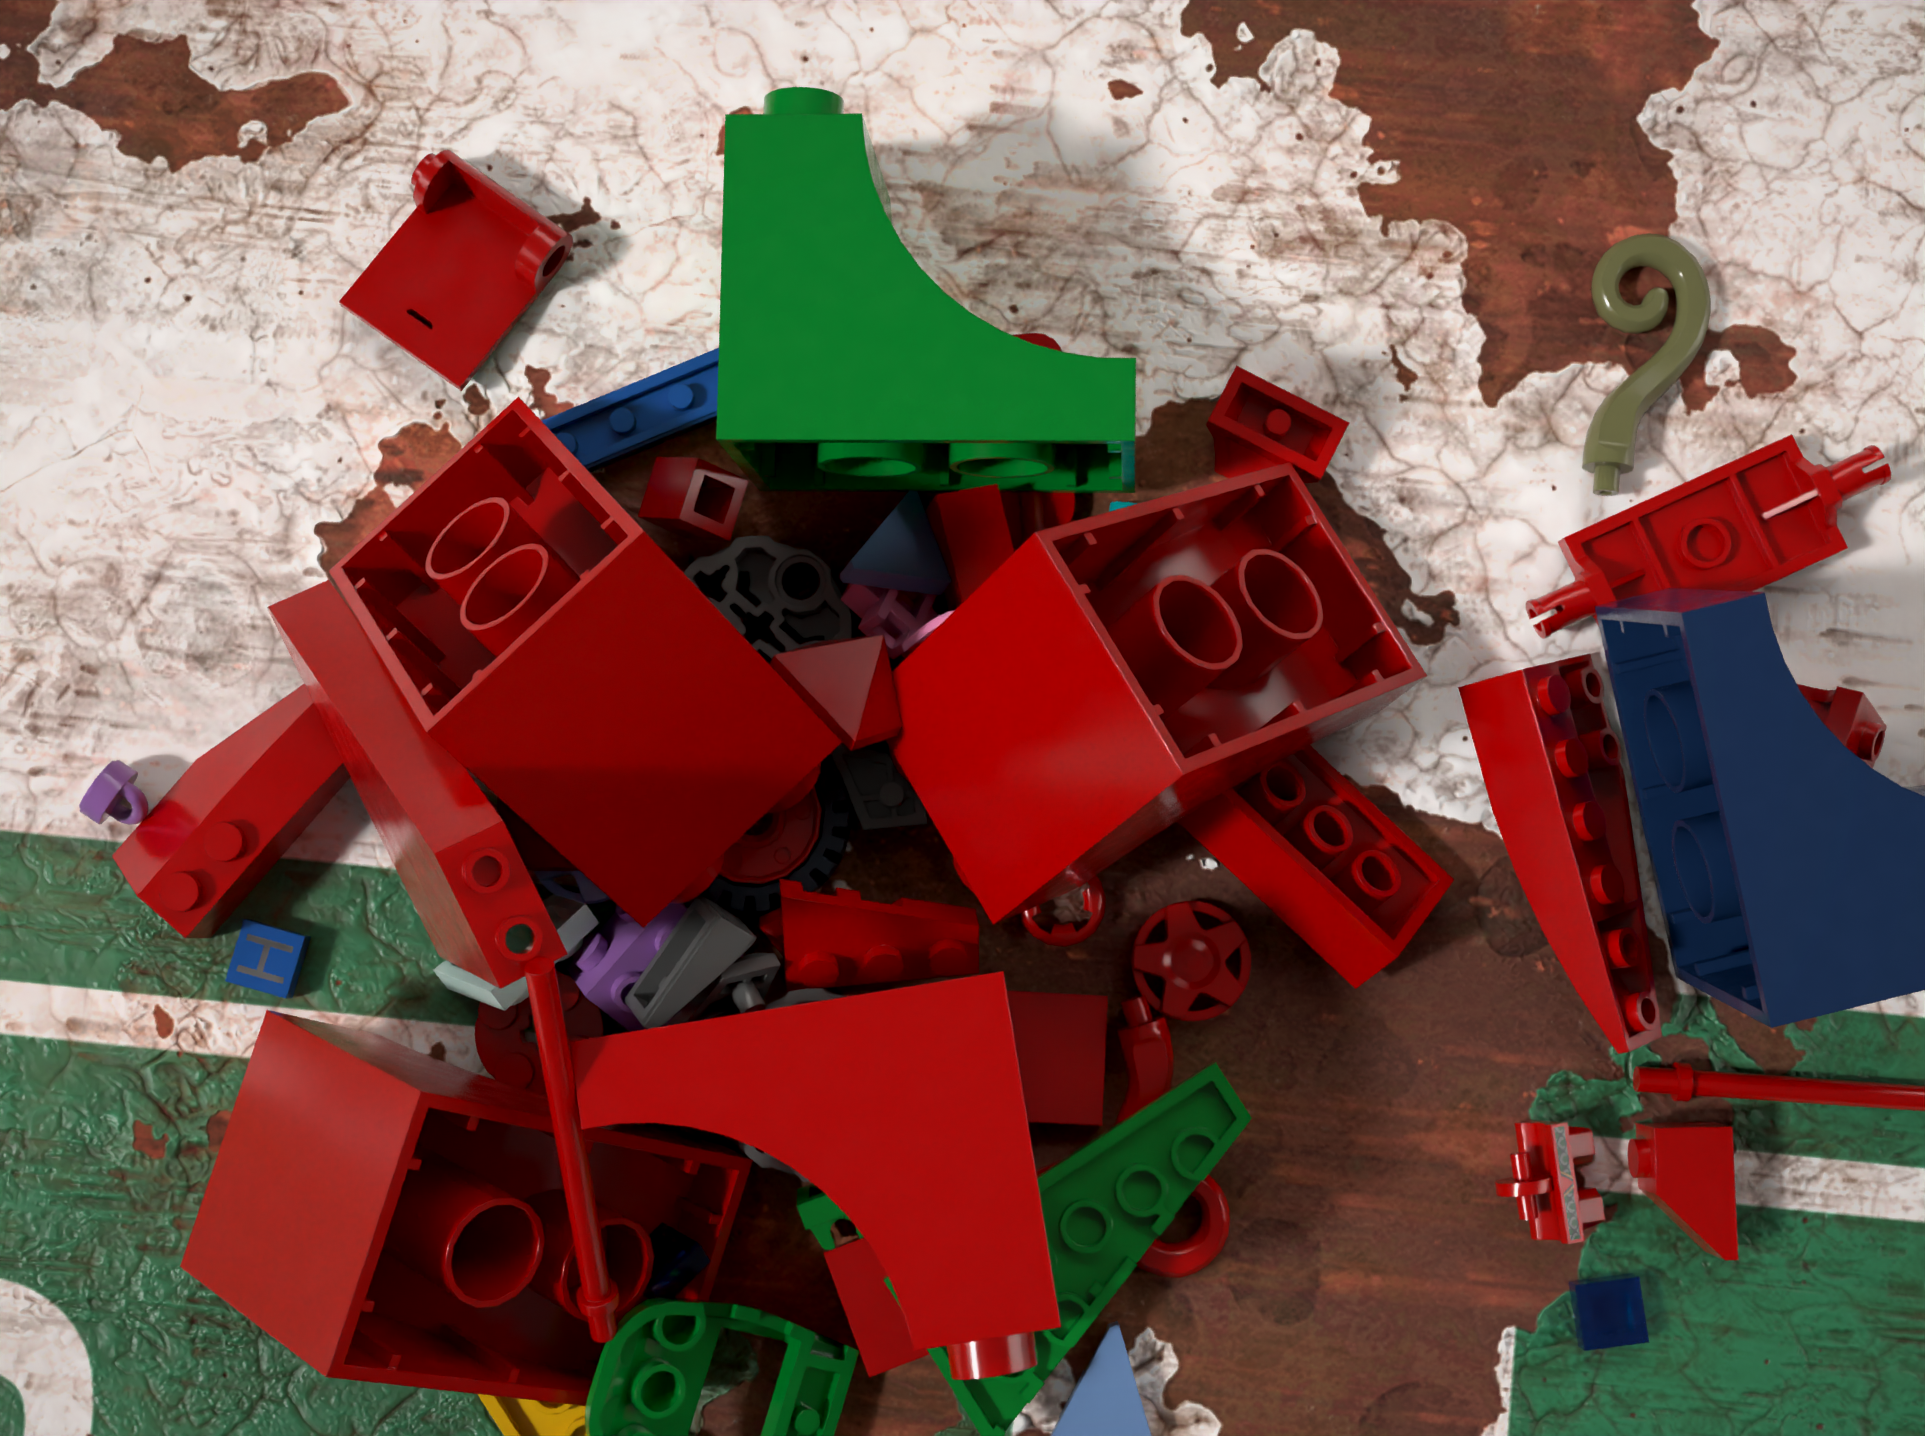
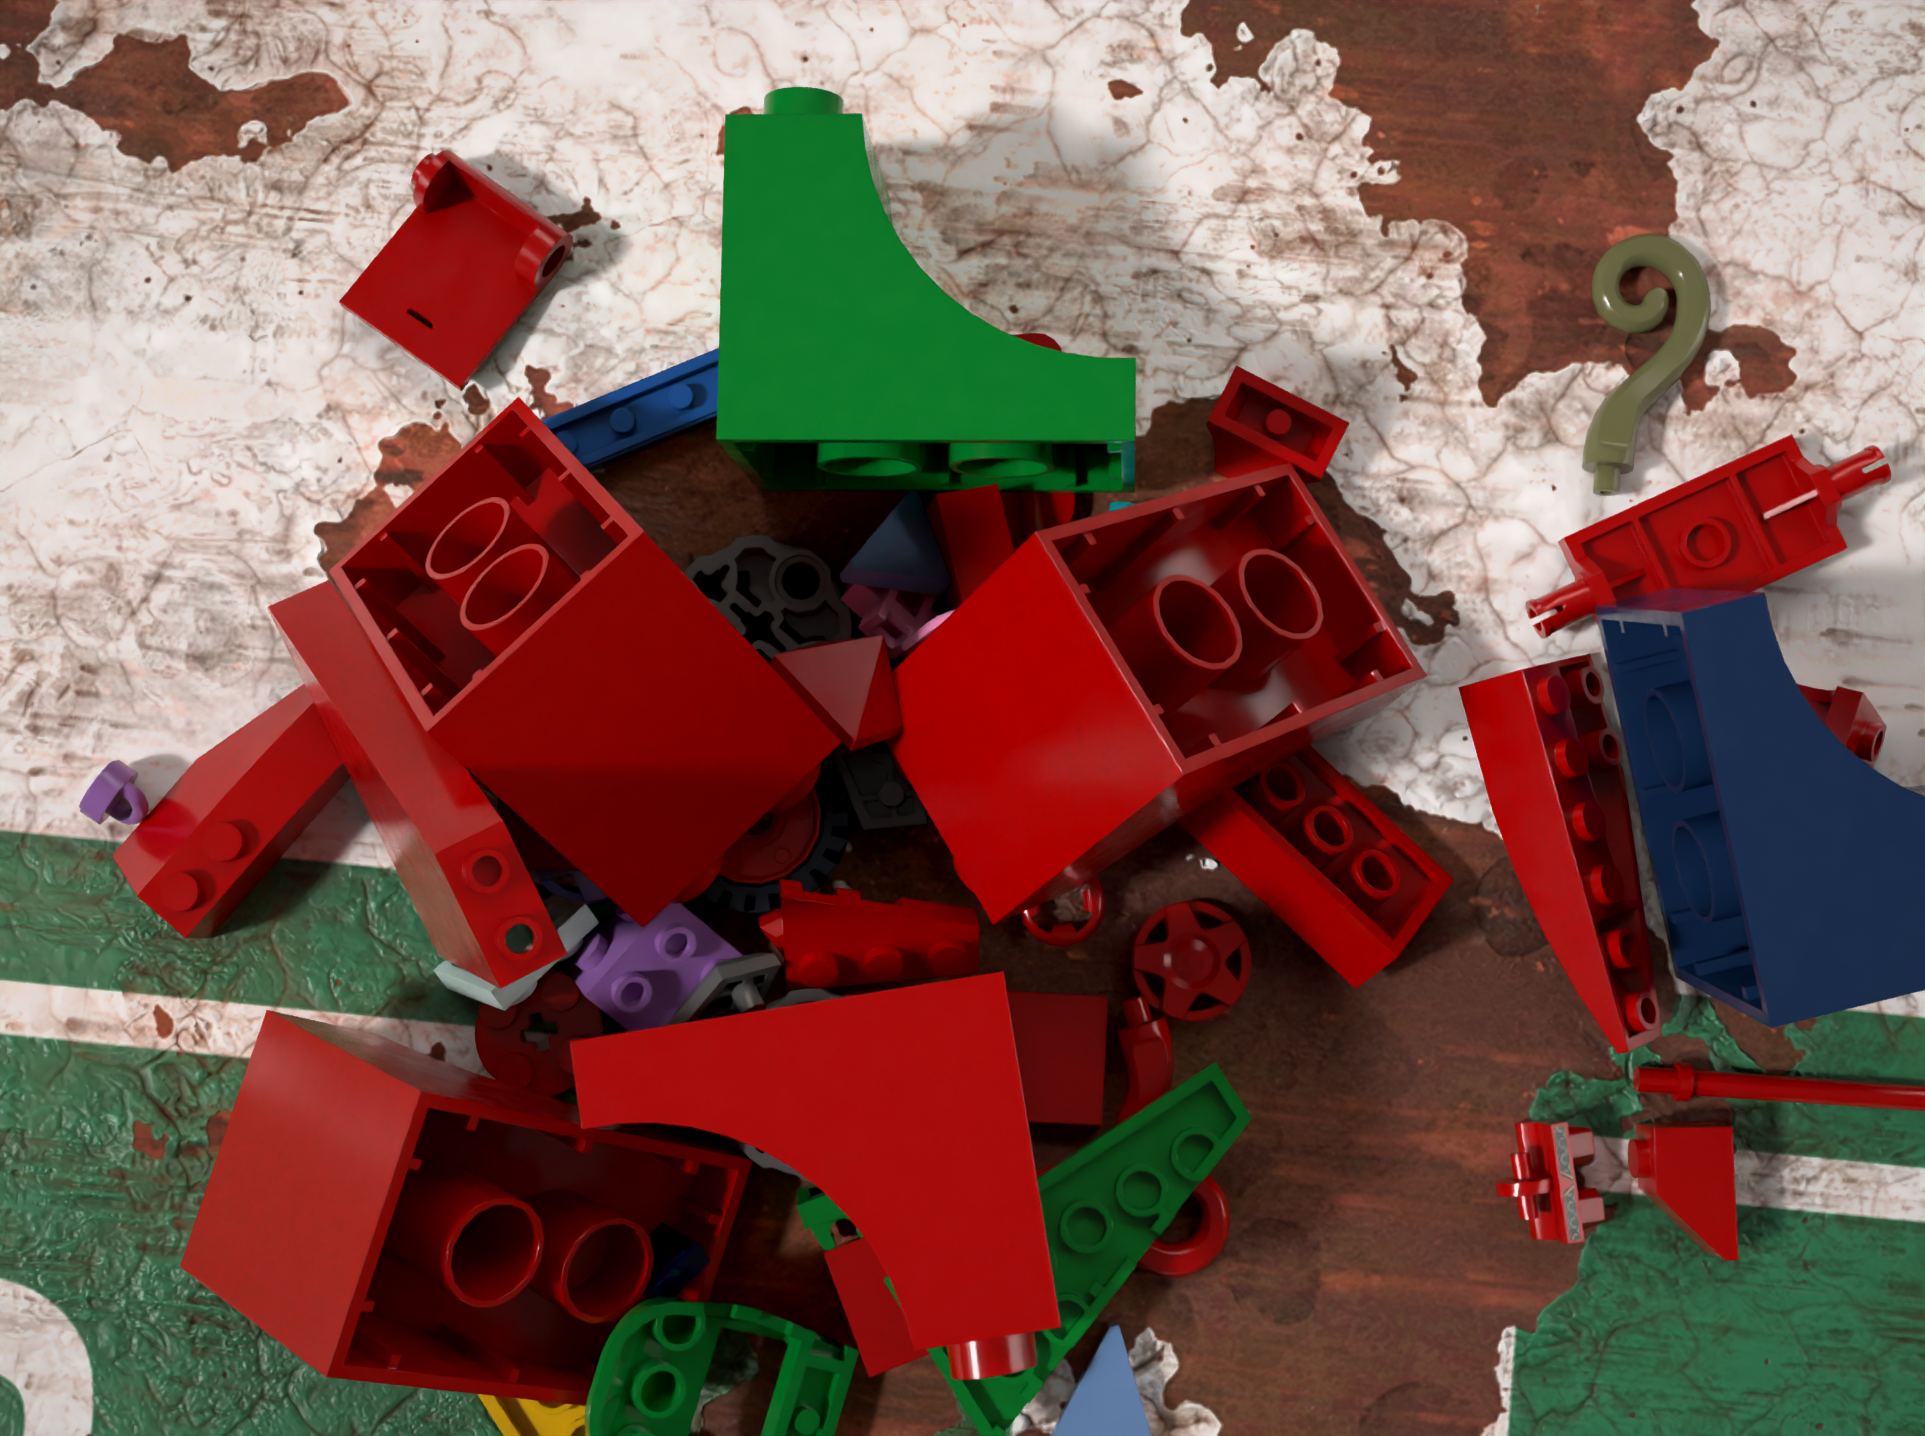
blue tile [225,919,311,999] -> none
red bar [524,957,620,1343] -> none
dark grey slope [625,894,757,1029] -> none
red brick [638,457,749,541] -> none
clear blue tile [1568,1273,1649,1351] -> none

